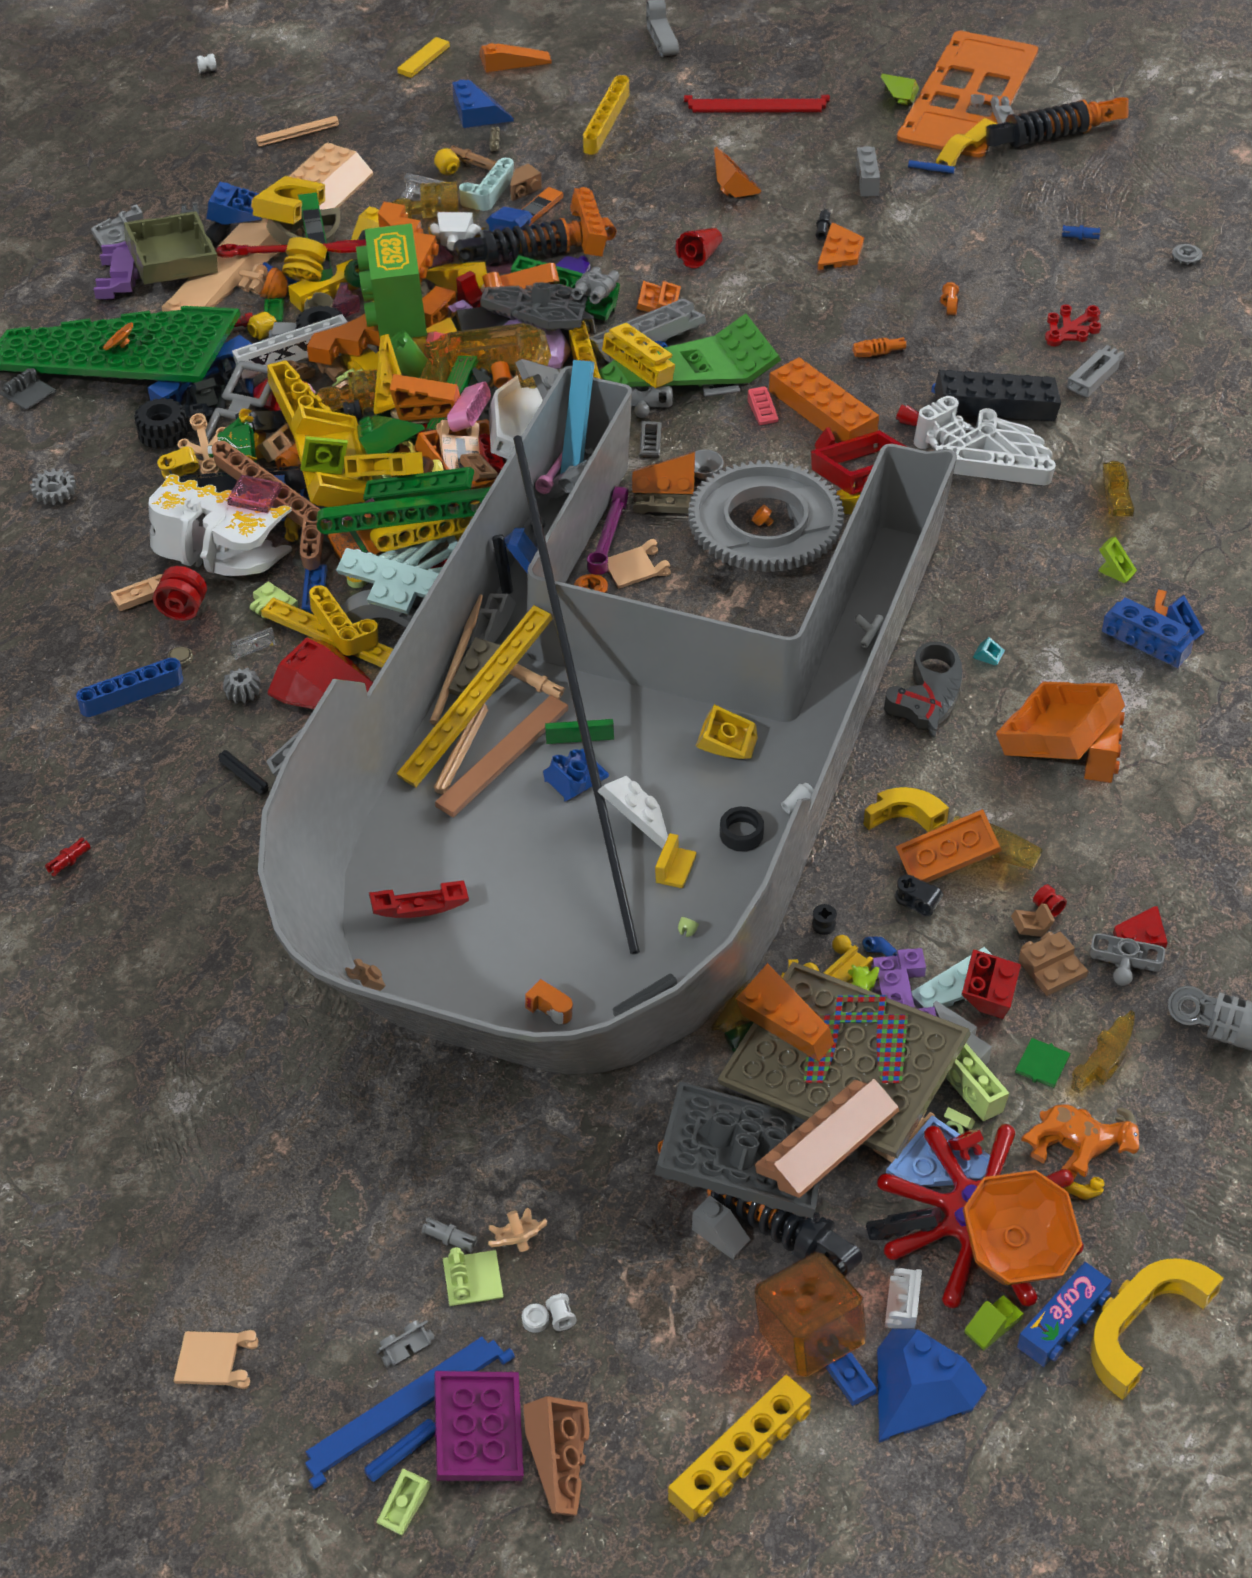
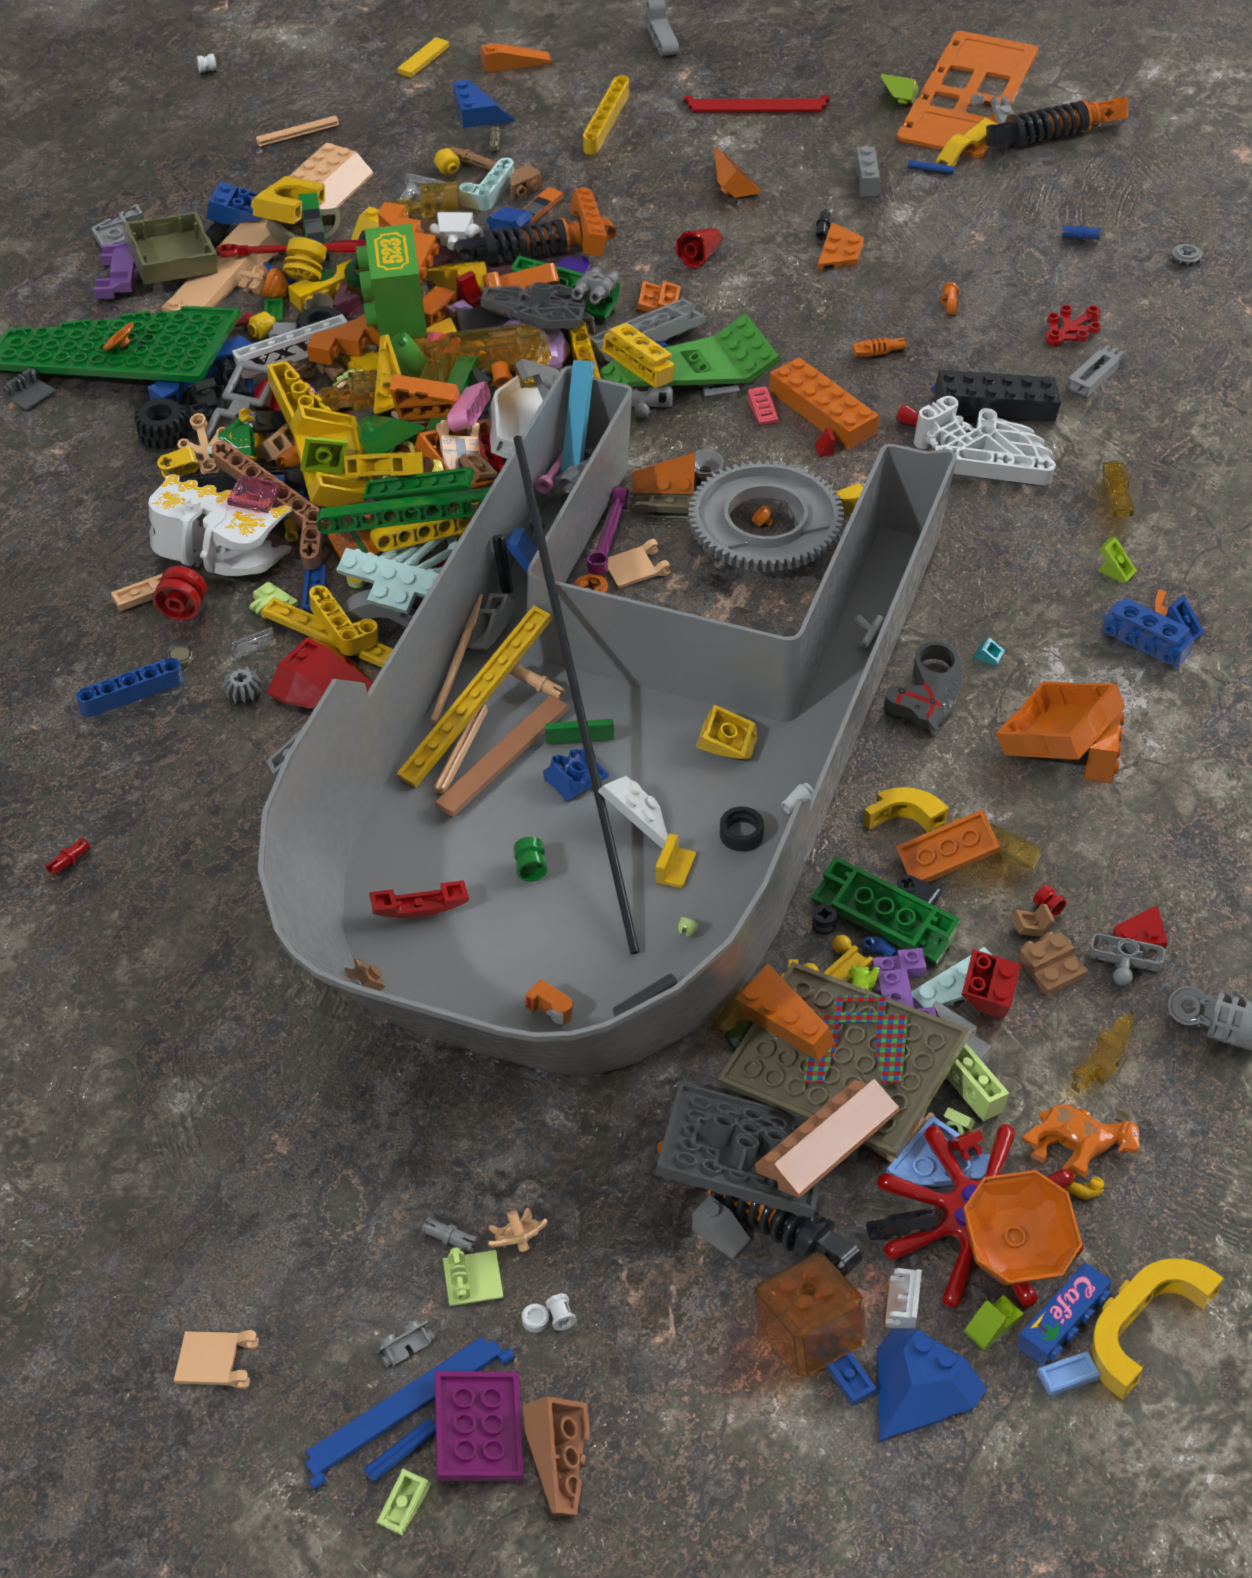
light grey gear [30,468,77,505] -> none
black axle [218,750,269,794] -> none
black wheel [343,399,363,419] -> none
dark tan wing [448,637,501,696] -> none
light grey slope [639,421,662,457] -> none
yellow brick [668,1374,811,1522] -> none
red window [811,430,907,495] -> none
green piece [1015,1038,1071,1088] -> none
none -> green wheel [513,836,548,882]
none -> green slope [811,856,961,966]
none -> light blue tile [1037,1351,1101,1397]

